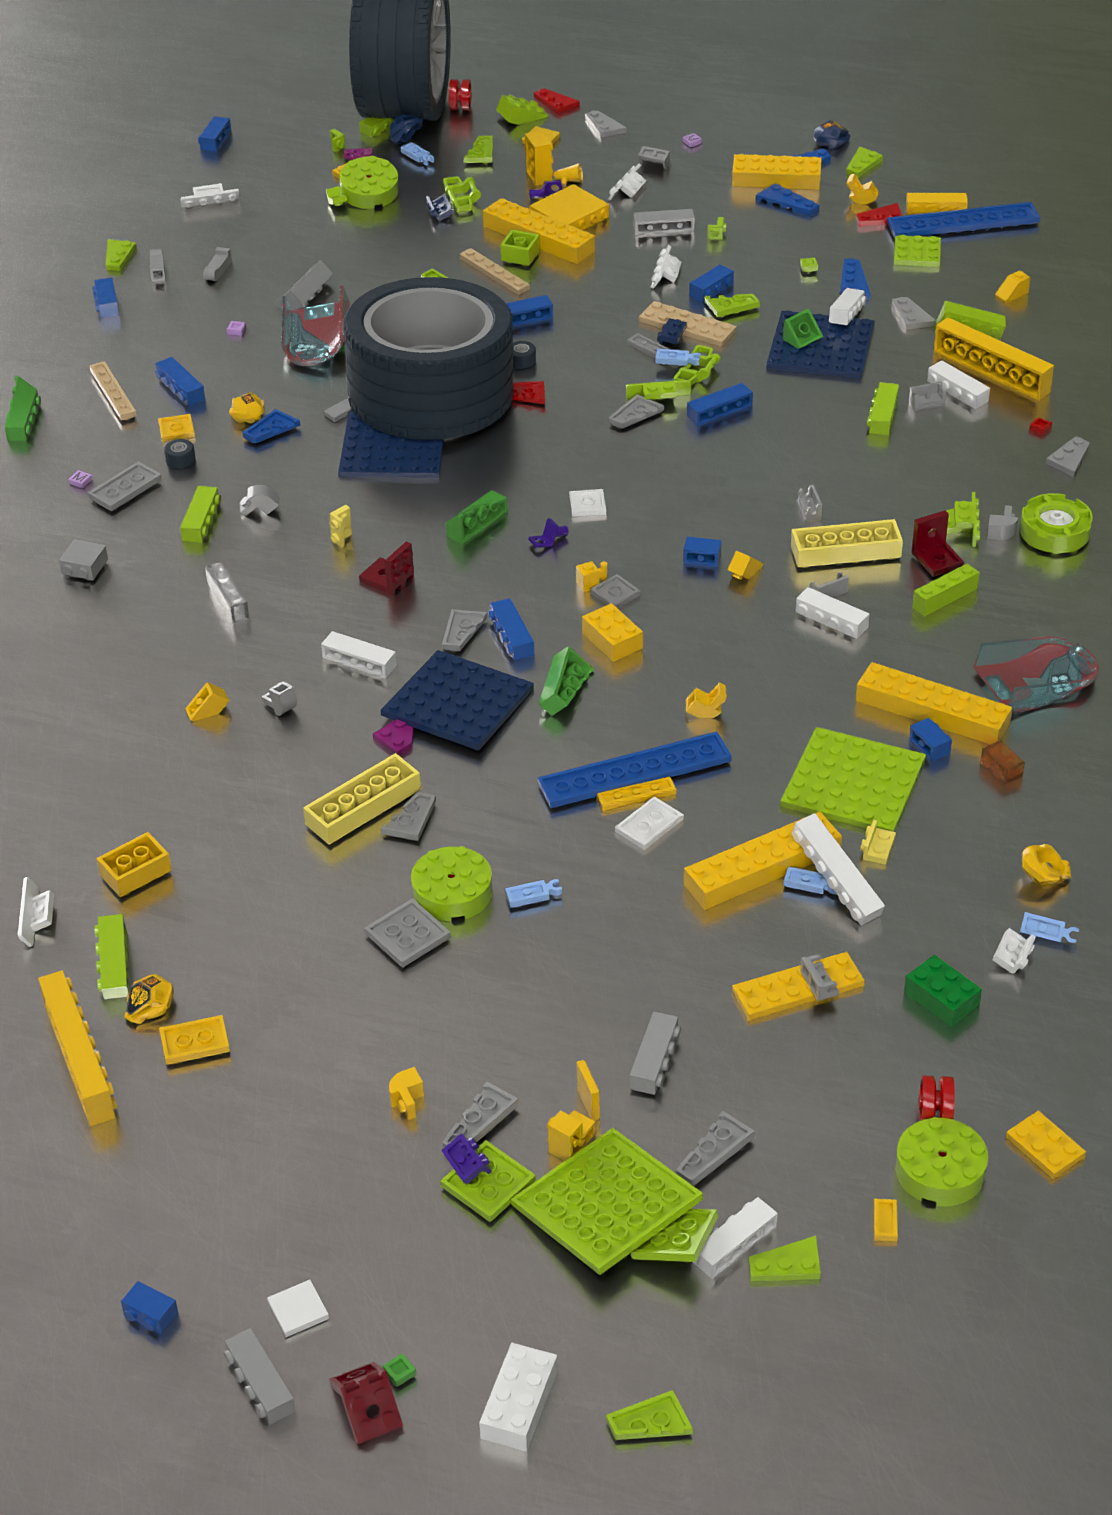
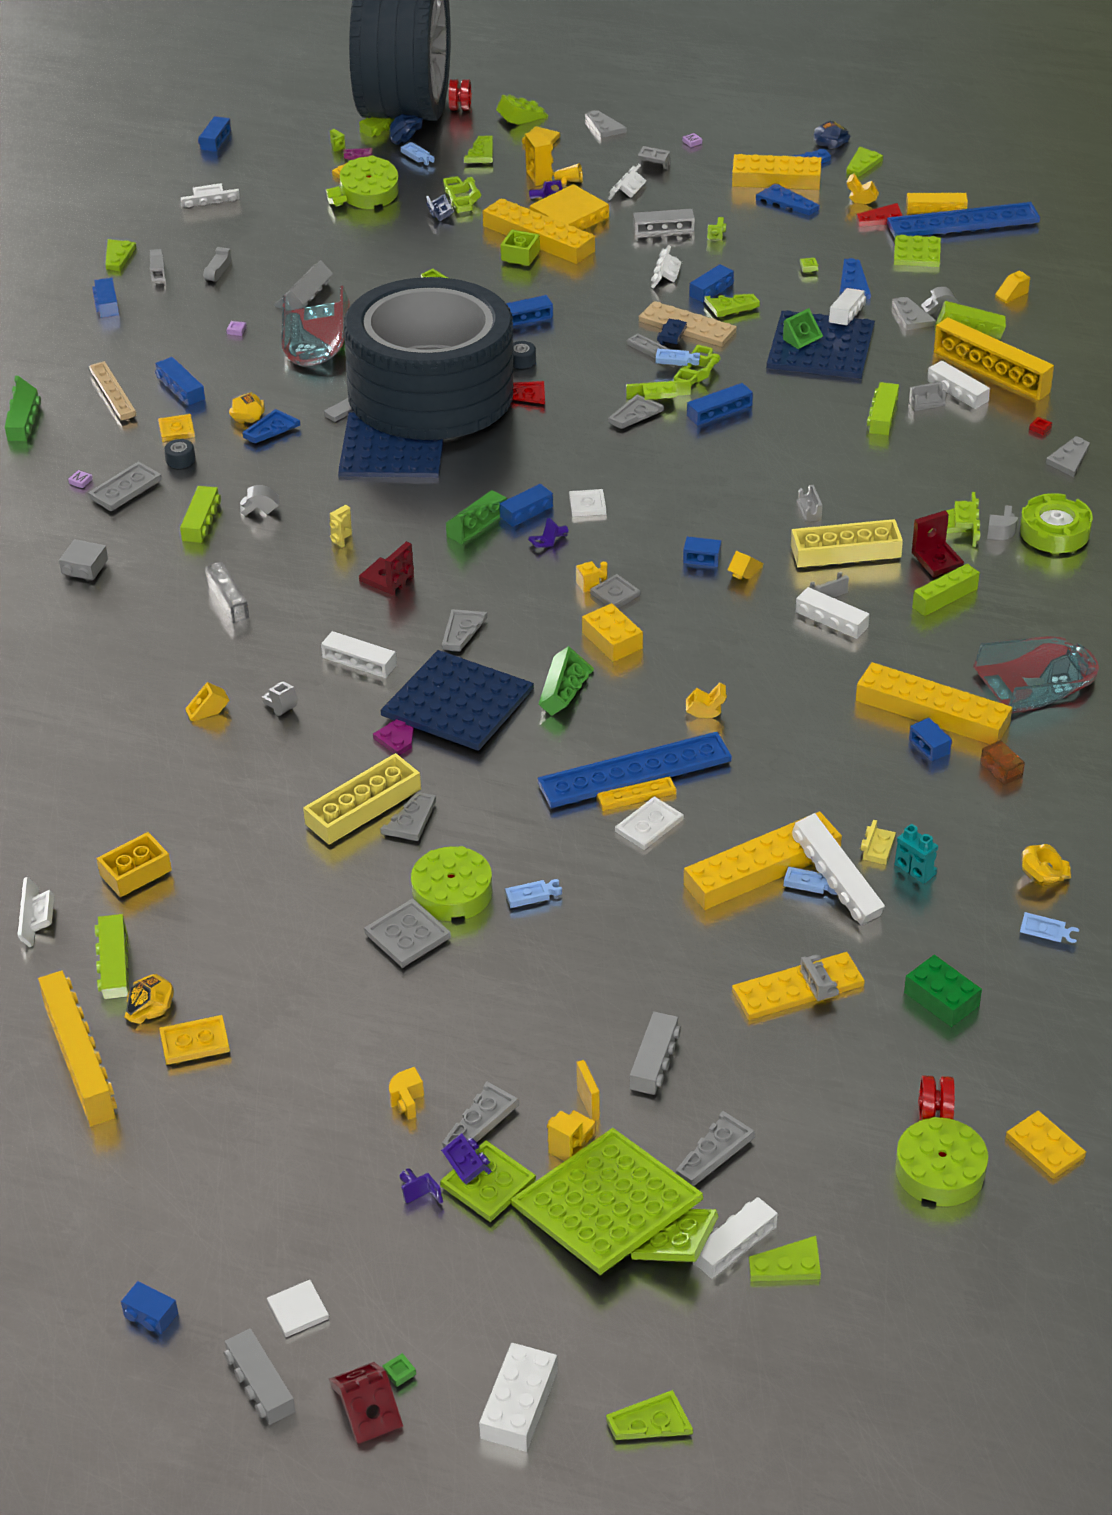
tan plate [459,248,530,295] -> none
blue brick [488,598,535,661] -> none
red wing [534,89,580,114] -> none
lime plate [780,727,926,832] -> none
yellow tile [874,1199,898,1242] -> none
white bracket [992,928,1036,974] -> none
none -> dark purple bracket [399,1169,443,1204]
none -> blue brick [500,484,553,527]
none -> teal hips [894,824,938,884]
none -> light grey brick [921,287,961,316]

